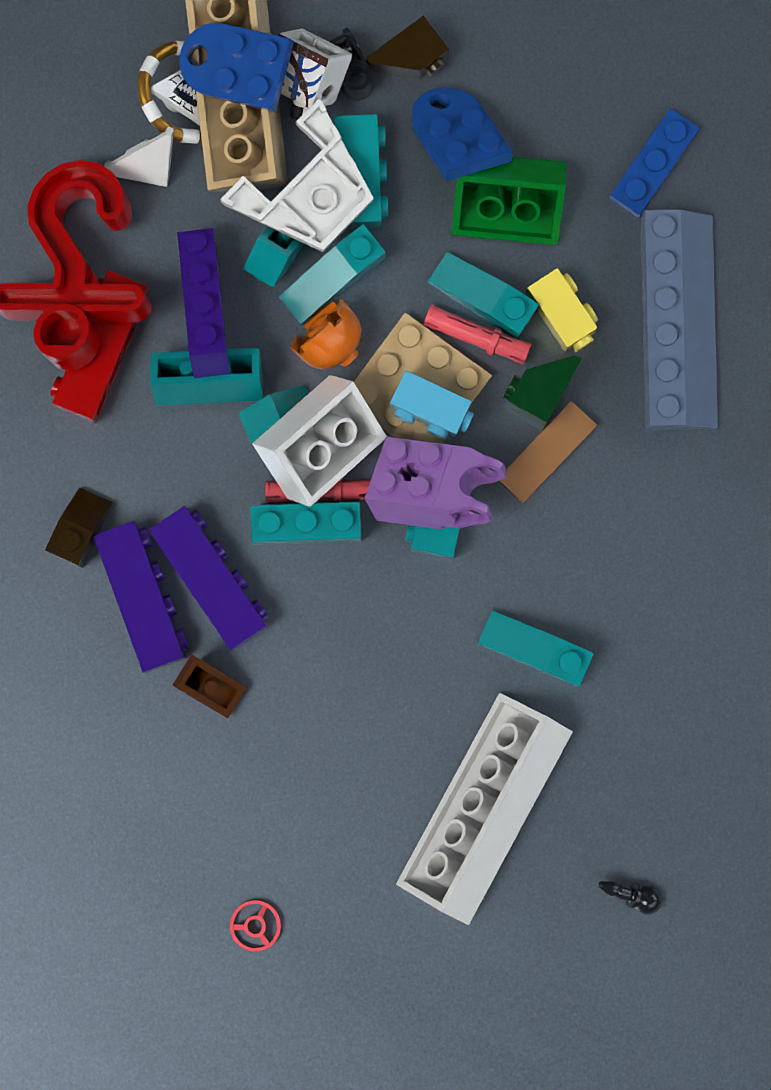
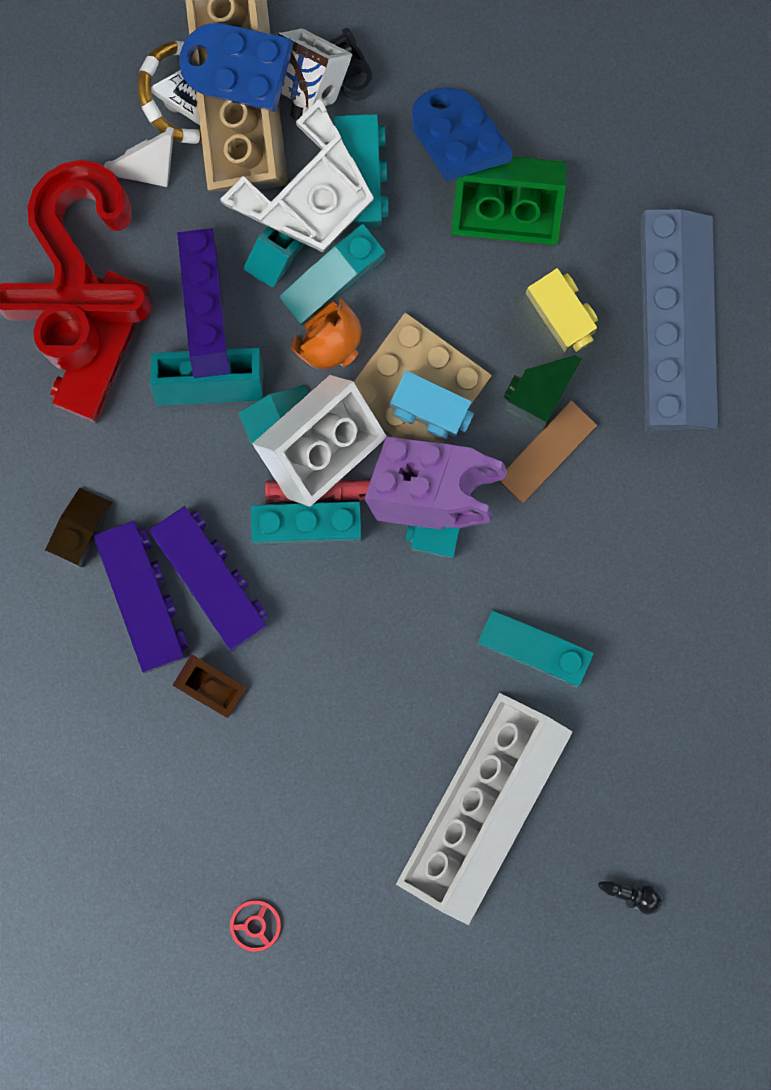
dark brown slope [366,15,449,79] -> none
coral pin [423,305,532,365] -> none
teal slope [428,252,539,339] -> none
blue plate [609,108,700,218] -> none

